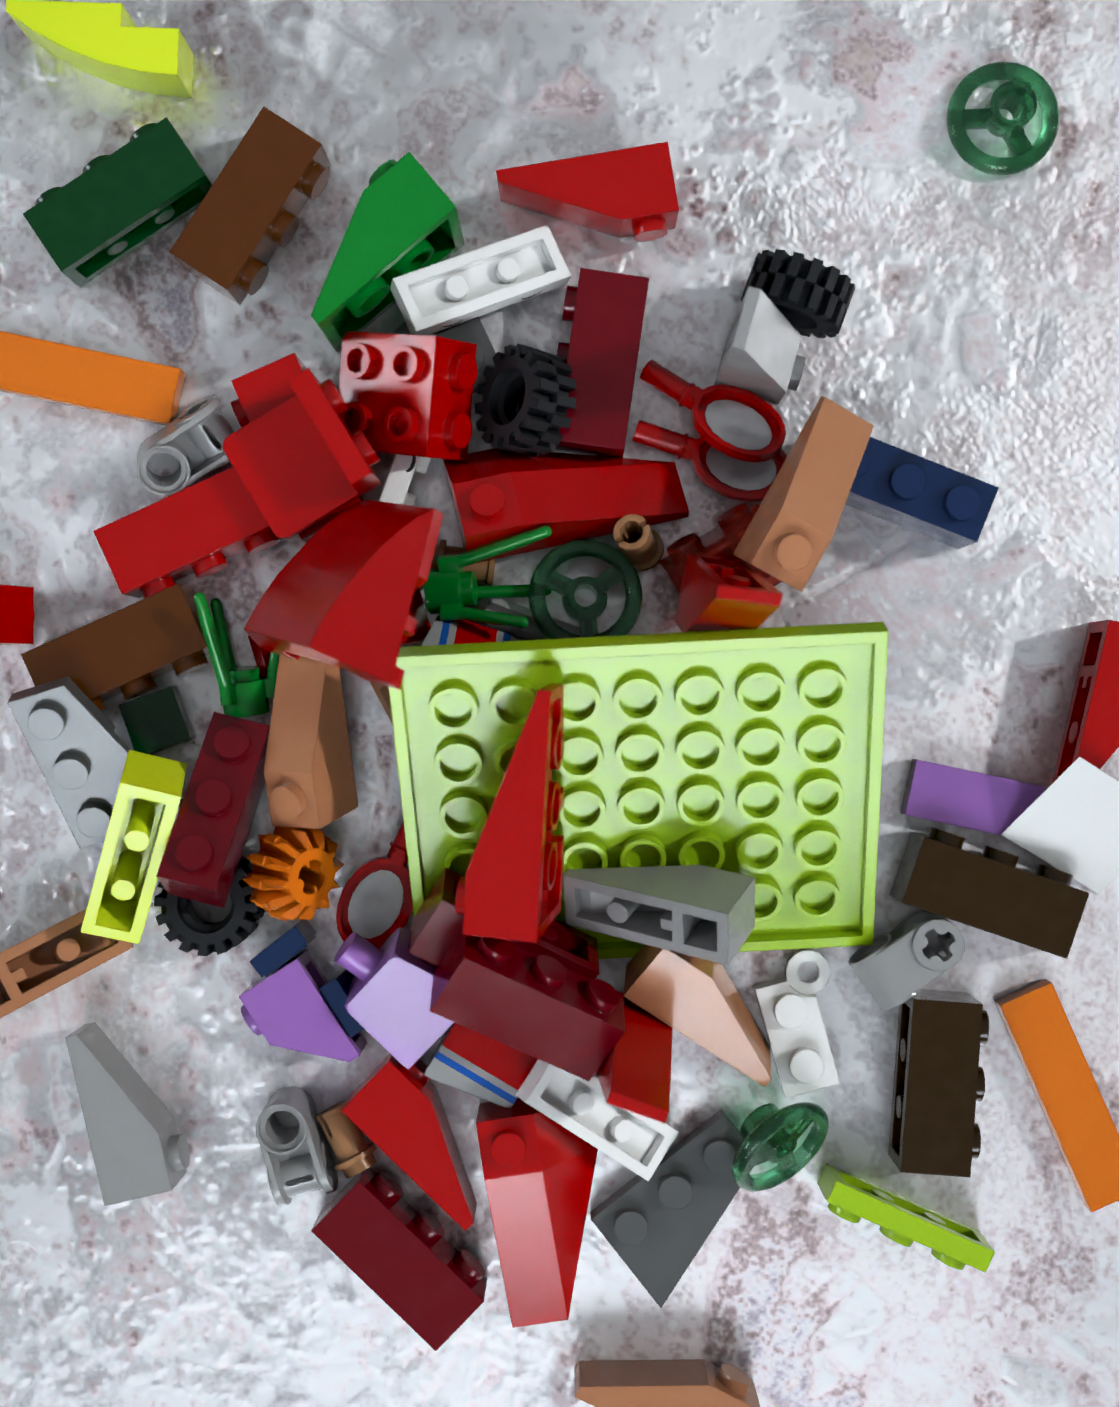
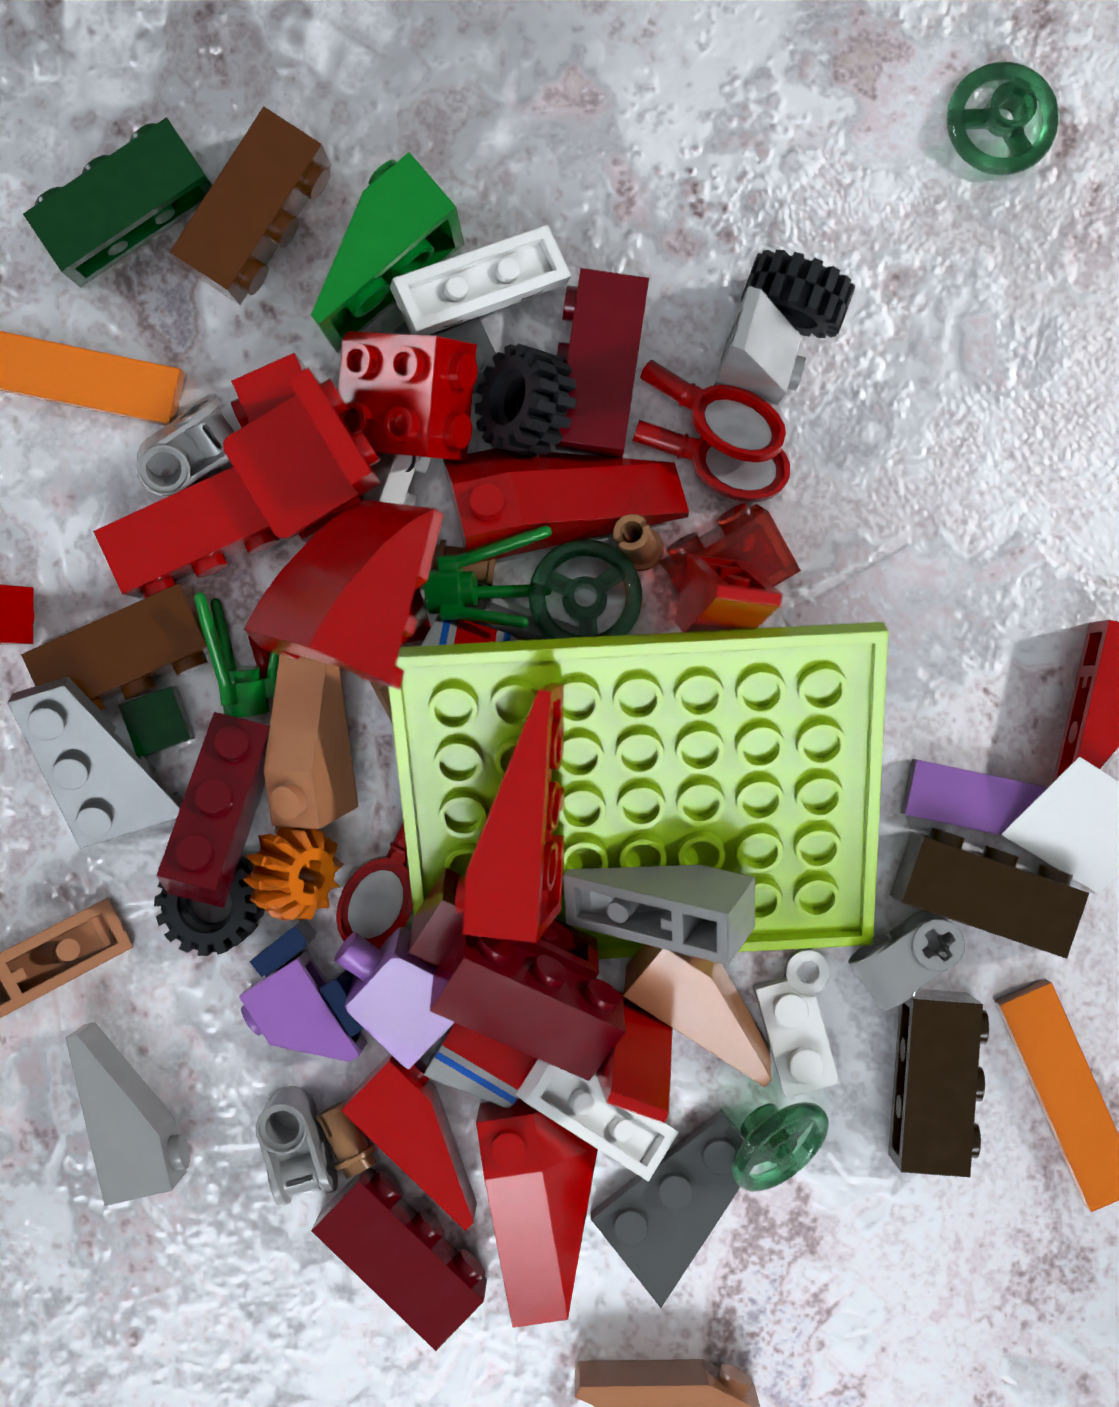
neon yellow slope [6,0,194,98] -> none
neon yellow brick [80,750,187,944] -> none
red slope [496,142,679,242] -> none
nougat slope [733,396,874,592] -> none
lime plate [817,1163,995,1273] -> none
dark blue brick [845,437,999,549] -> none

